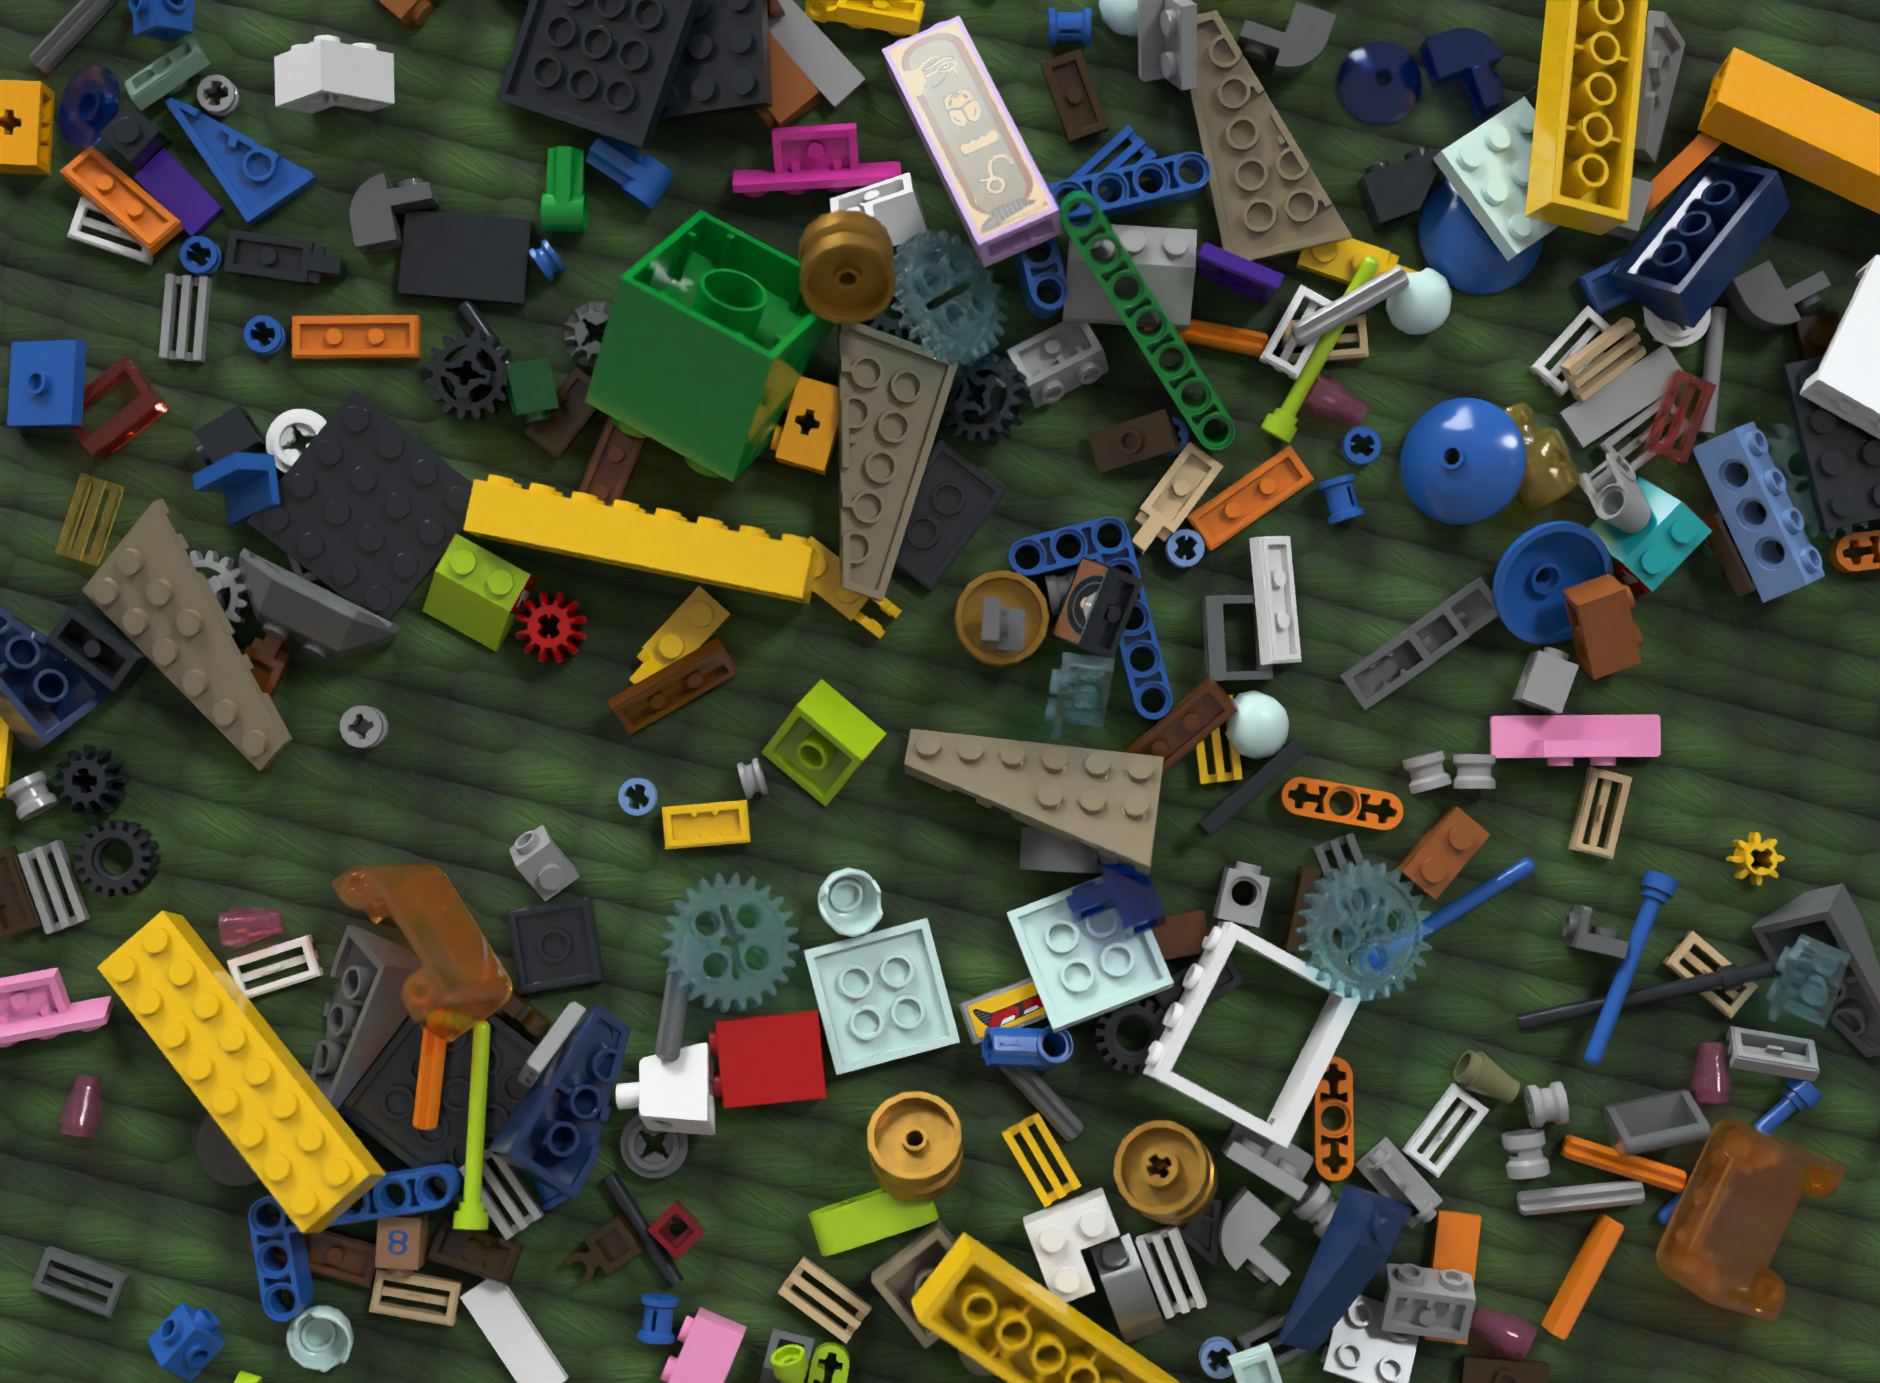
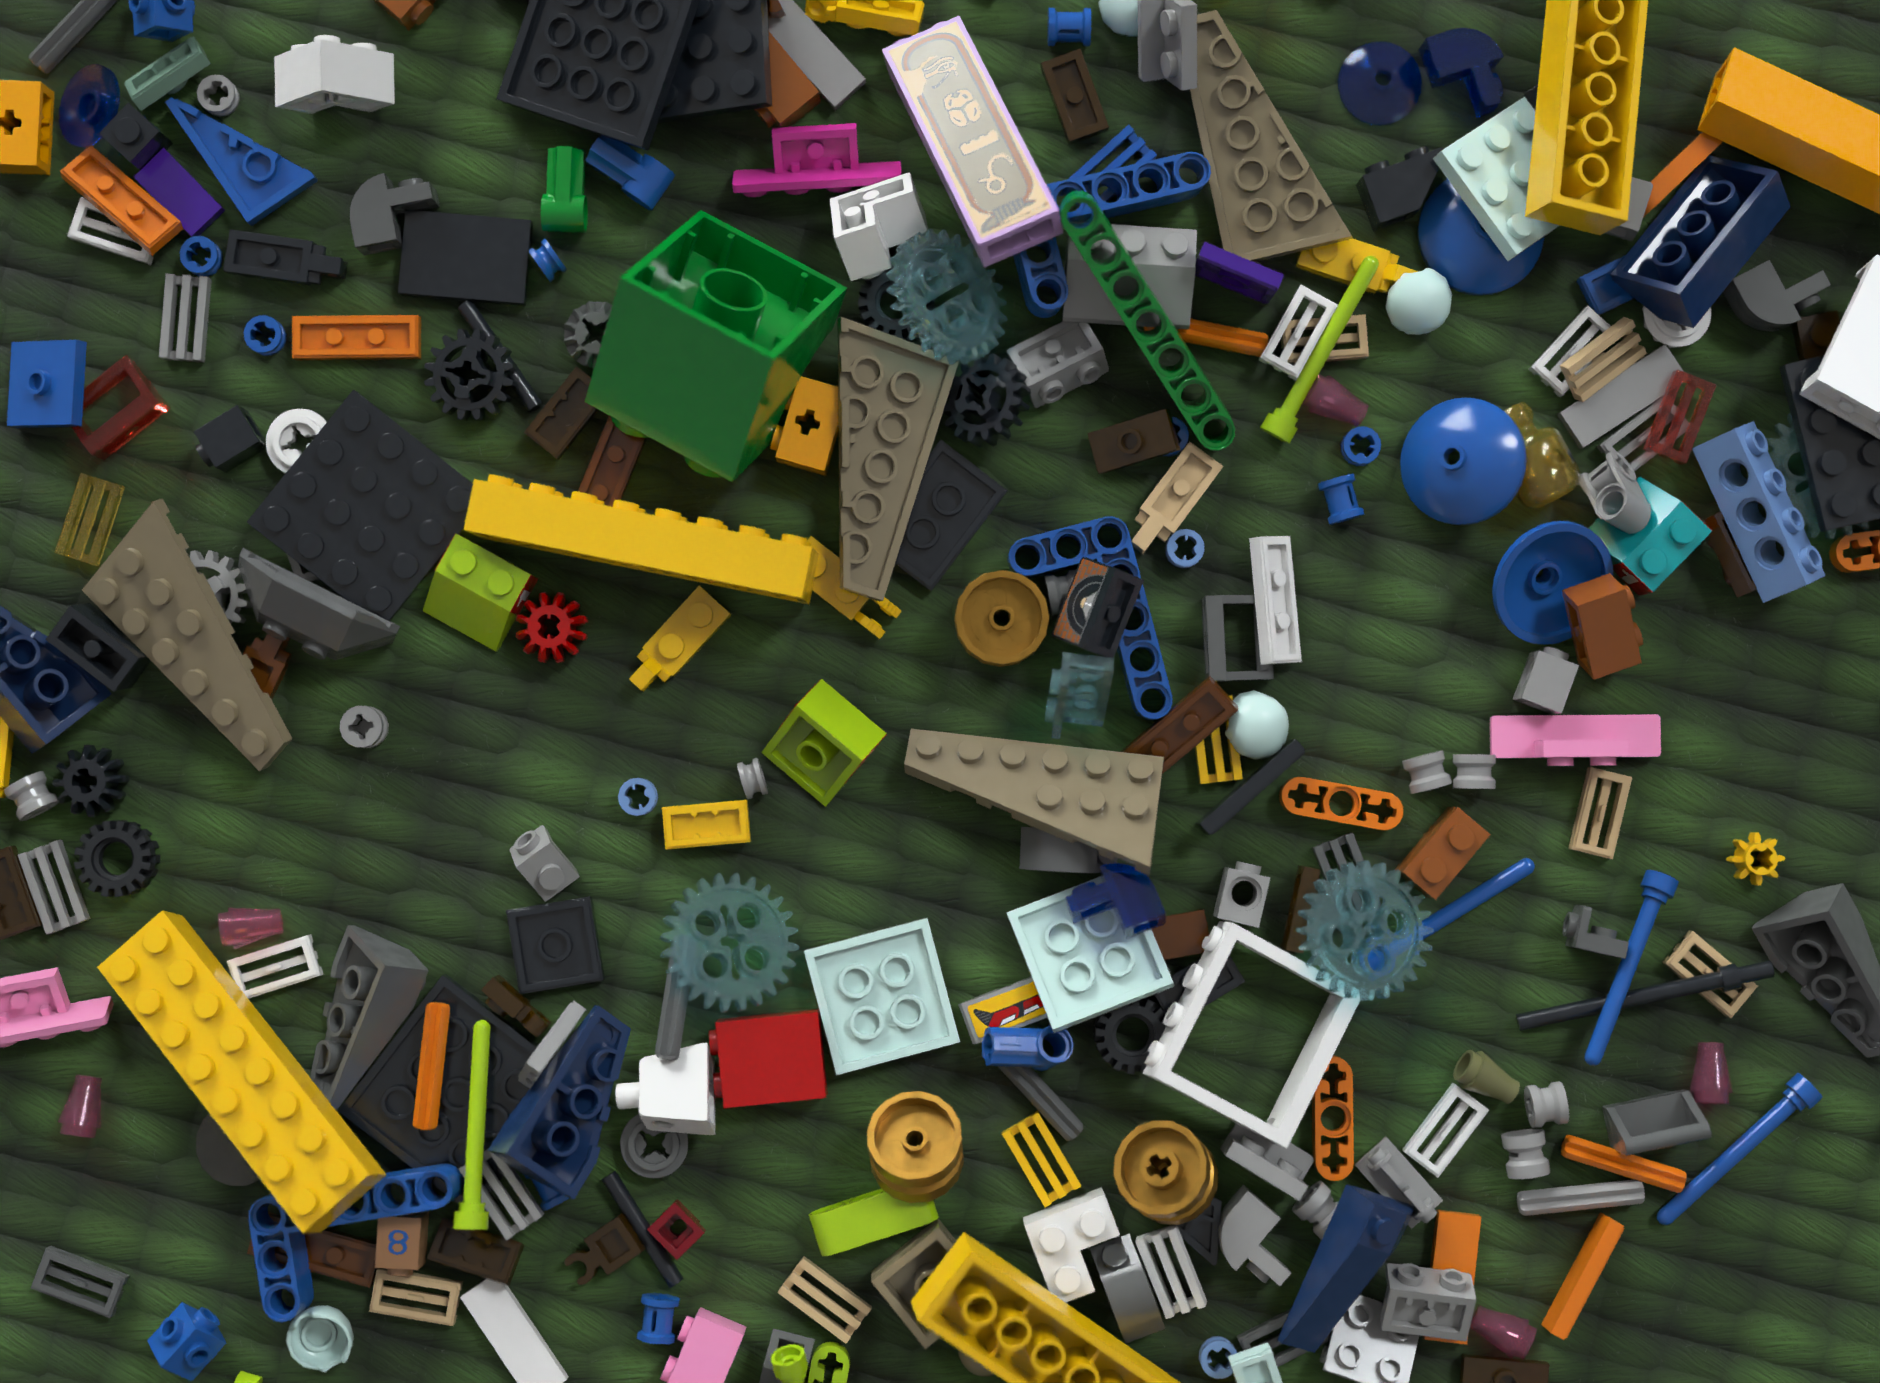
blue panel [192,452,280,526] -> none
clear orange windscreen [331,863,512,1044] -> none
dark green brick [503,357,559,424] -> none
reddish brown tile [607,637,739,735] -> none
pearl gold wheel [798,210,896,324] -> none
light aqua hair [818,867,883,937] -> none
dark grey bracket [980,597,1026,653] -> none
orange tile [1185,445,1314,552] -> none
dark grey brick [1237,1,1336,78] -> none
light grey axle [1291,266,1410,346] -> none
dark grey slope [1340,576,1498,710] -> none
light grey wing [1634,11,1685,163] -> none
clear orange windscreen [1656,1117,1848,1322] -> none
light grey bar [1697,307,1727,434] -> none
light grey tile [1726,1026,1820,1082] -> none
clear light blue bracket [1765,934,1852,1027] -> none

